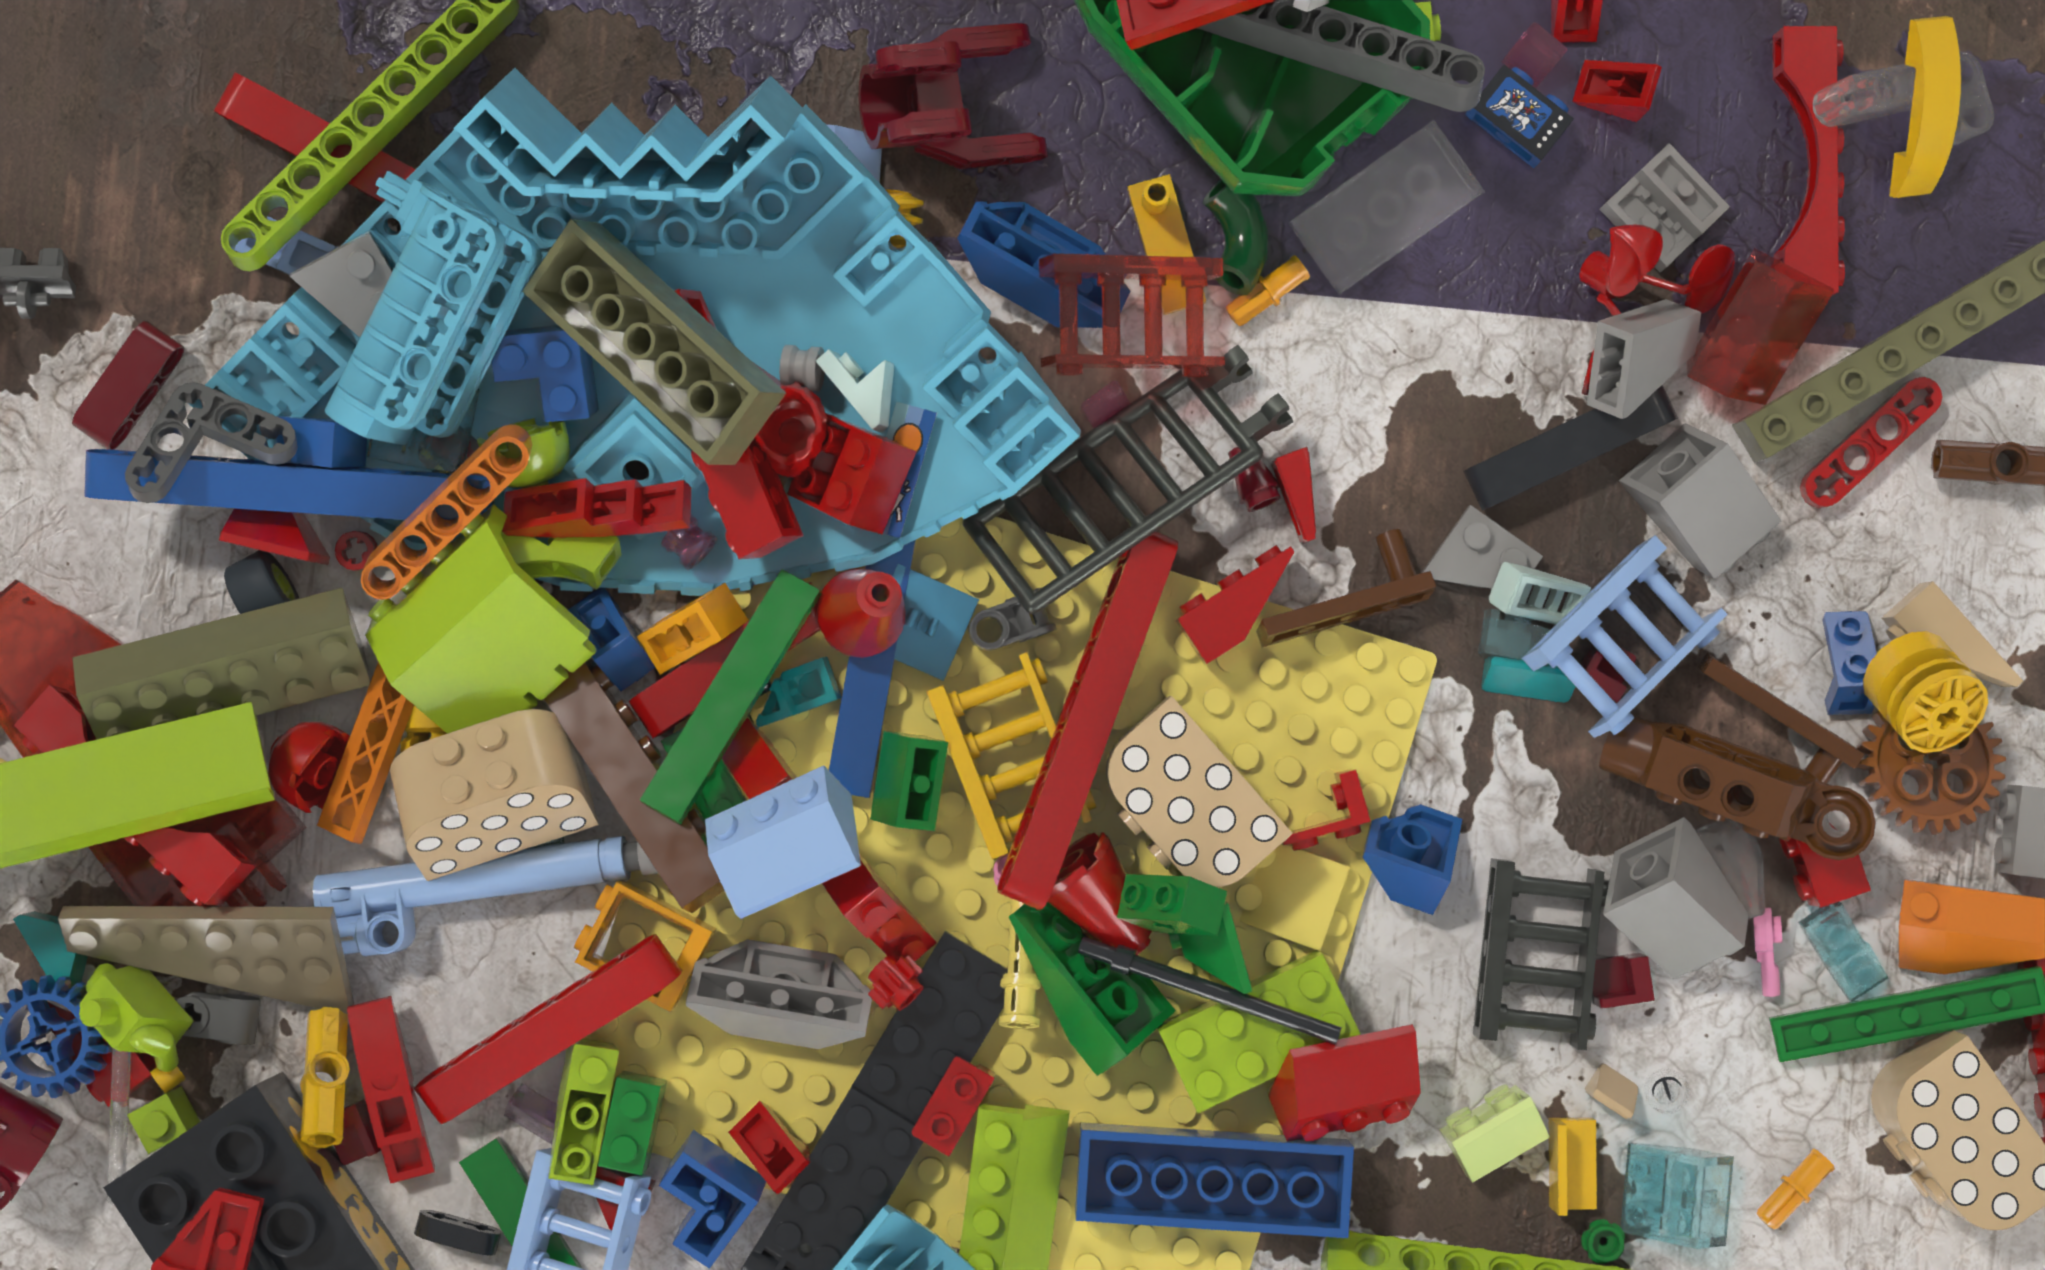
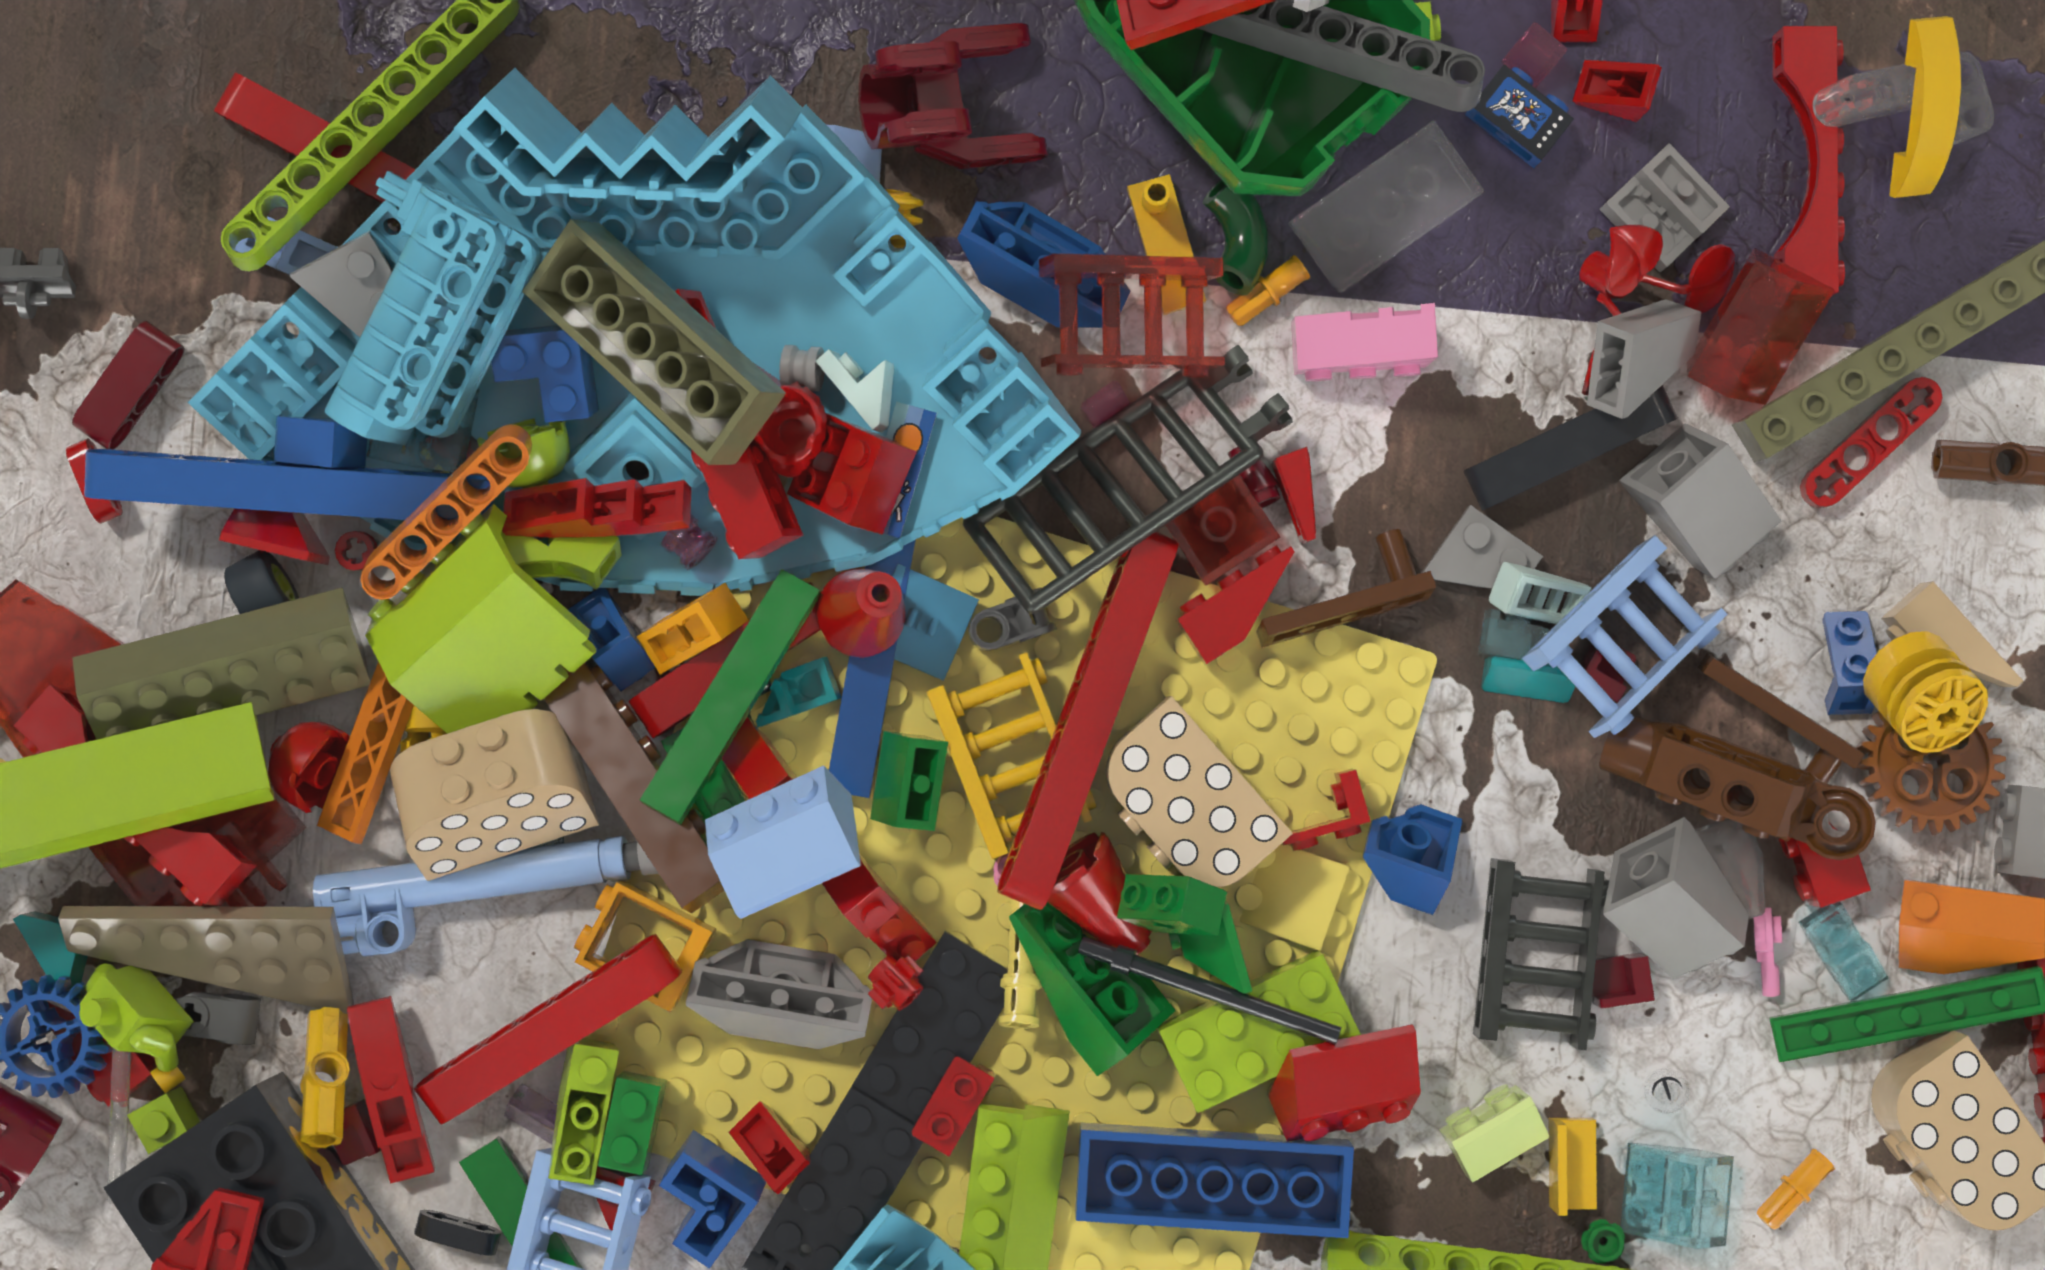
dark grey beam [125,382,298,503] -> none
tan slope [1584,1064,1638,1119] -> none
none -> red beam [66,438,123,524]
none -> clear red slope [1165,474,1280,586]
none -> bright pink wedge [1291,303,1438,381]

